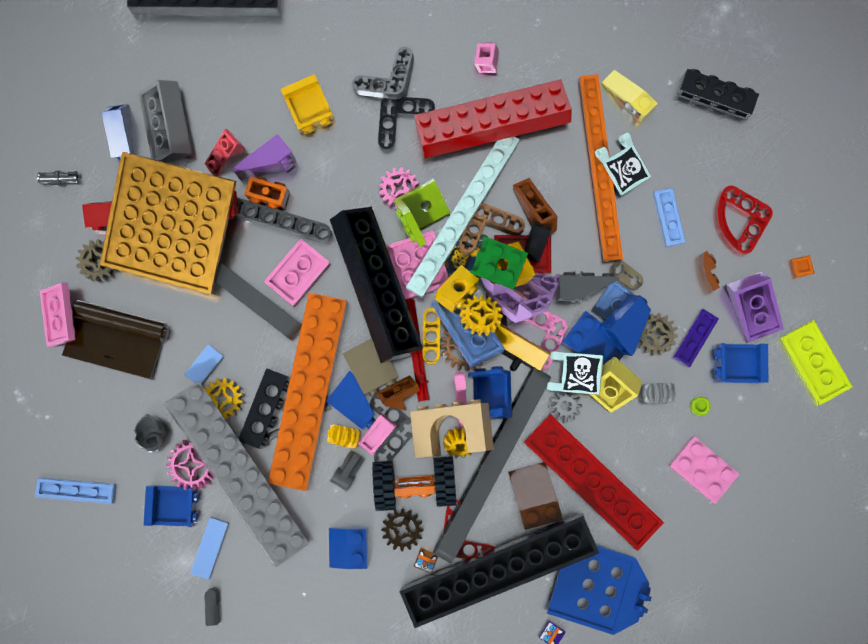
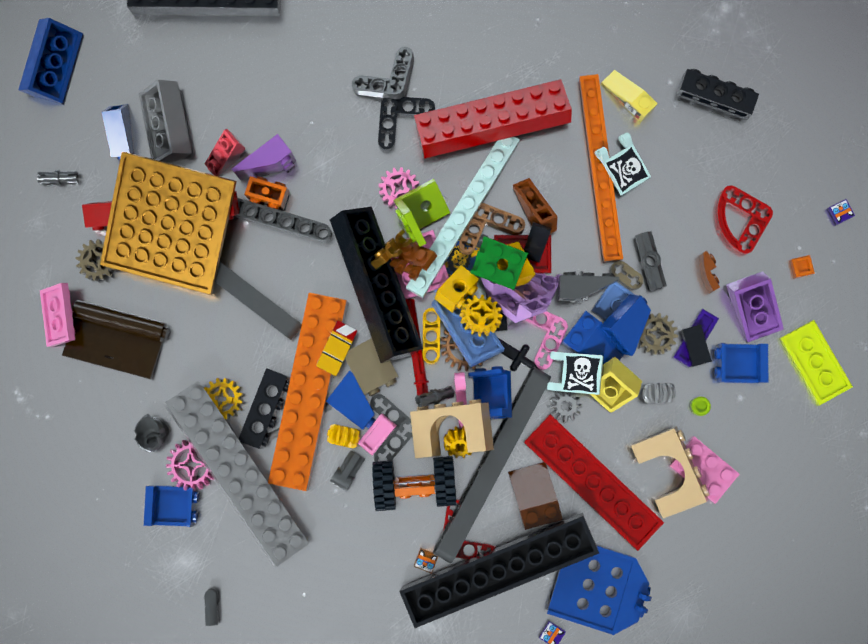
light blue tile [35,478,116,504] -> none
light blue tile [184,344,224,385] -> none
light blue tile [190,517,229,580] -> none
bright pink plate [264,238,330,307] -> none
yellow panel [280,74,334,134] -> none
blue slope [329,527,368,569] -> none
dark orange slope [376,375,420,411] -> none
dark brown gear [381,508,424,552] -> none
bright pink brick [474,42,499,73] -> none
yellow tile [495,324,551,371] -> none
light blue tile [653,187,686,247] -> none
none -> blue slope [18,18,83,104]
none -> yellow sticker [316,320,357,376]
none -> pearl gold plate [371,229,413,269]
none -> dark orange plate [390,242,437,281]
none -> dark grey pin [415,386,455,407]
none -> tan arch [631,426,710,518]
none -> dark grey piece [635,231,667,291]
none -> black tile [681,324,712,367]
none -> tile [827,199,855,225]

